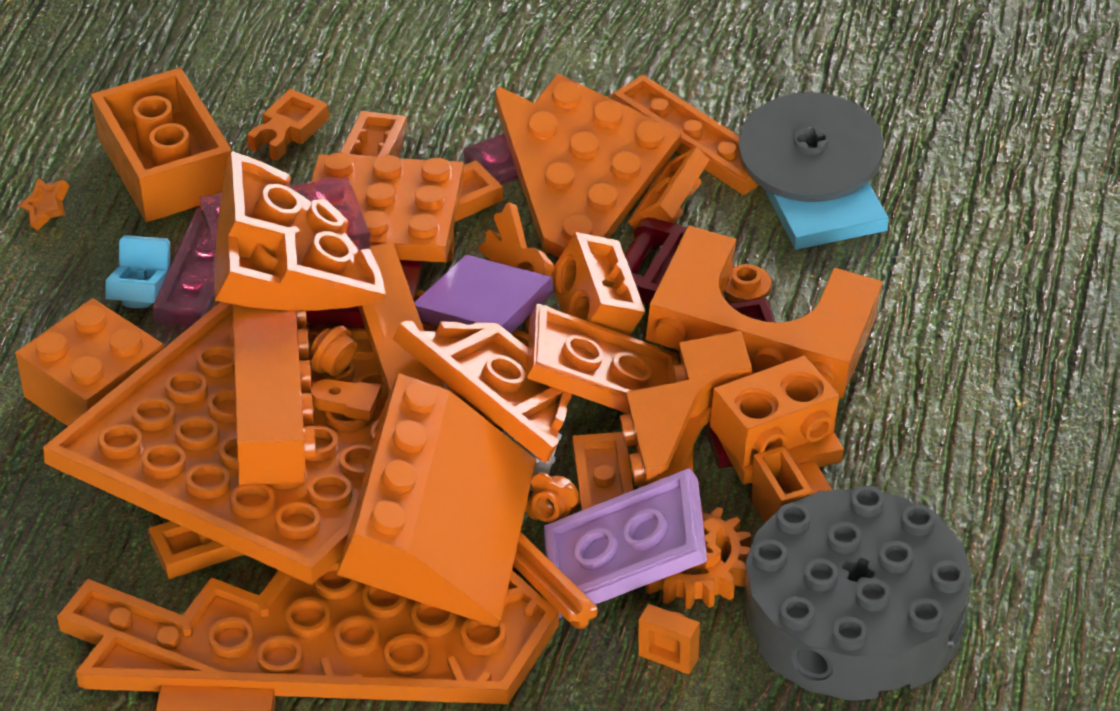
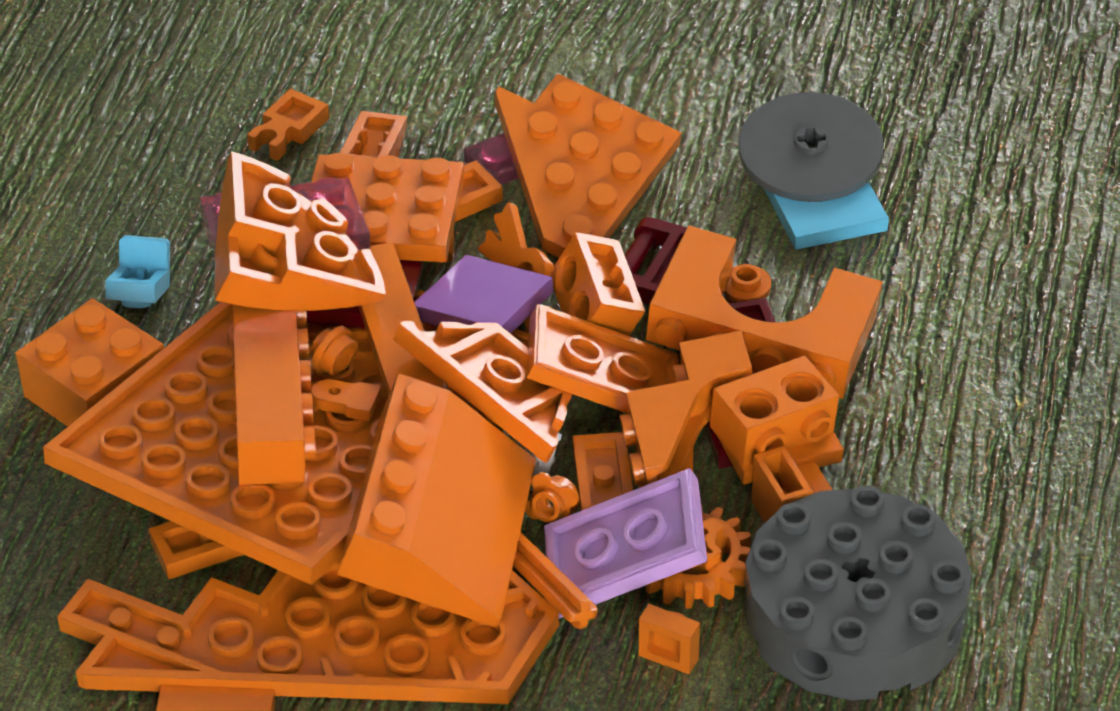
orange piece [18,178,70,231] -> none
orange brick [91,67,232,223] -> none
clear pink plate [153,208,219,327] -> none
orange tile [610,74,759,195] -> none
orange plate [628,146,709,230] -> none

